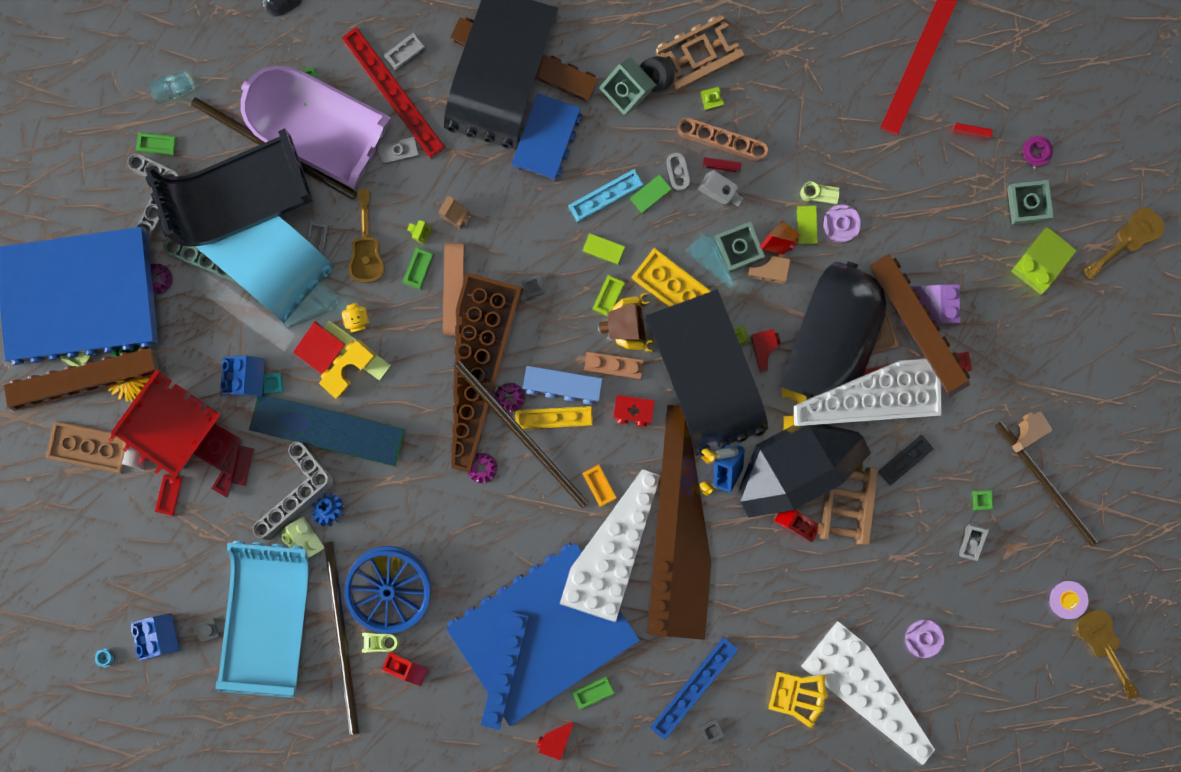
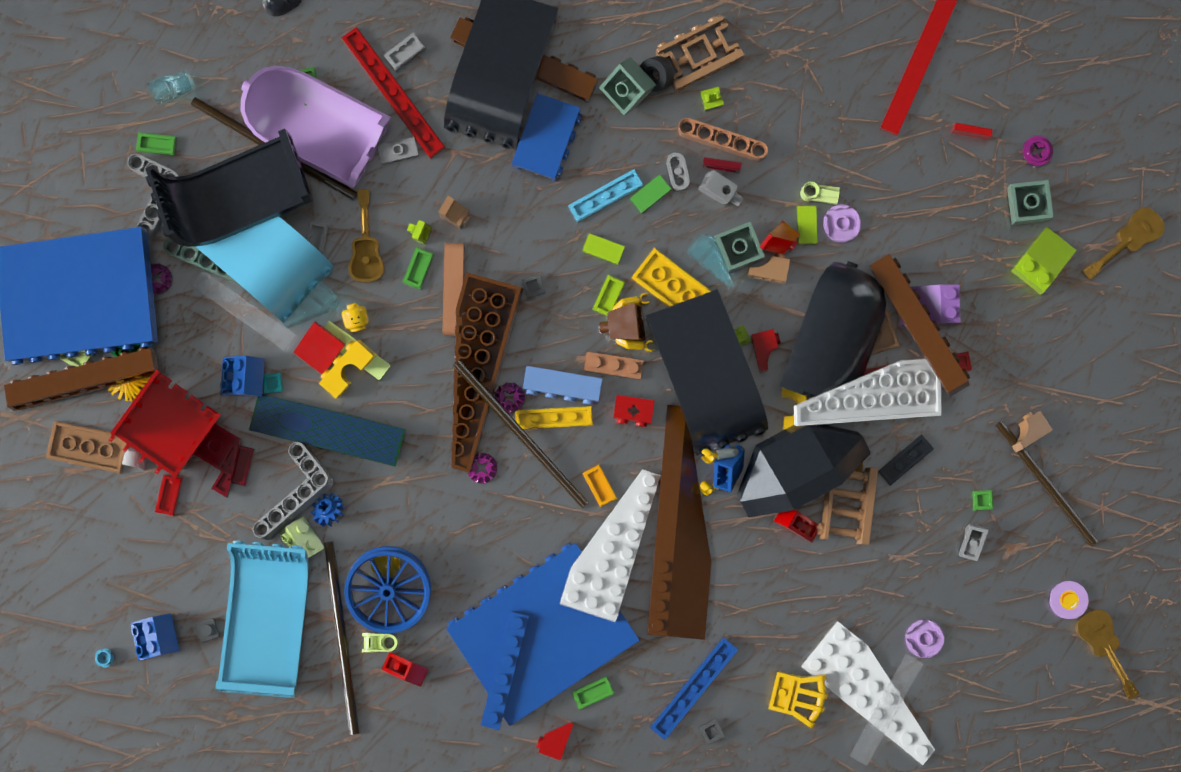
none -> clear tile [850,654,923,766]

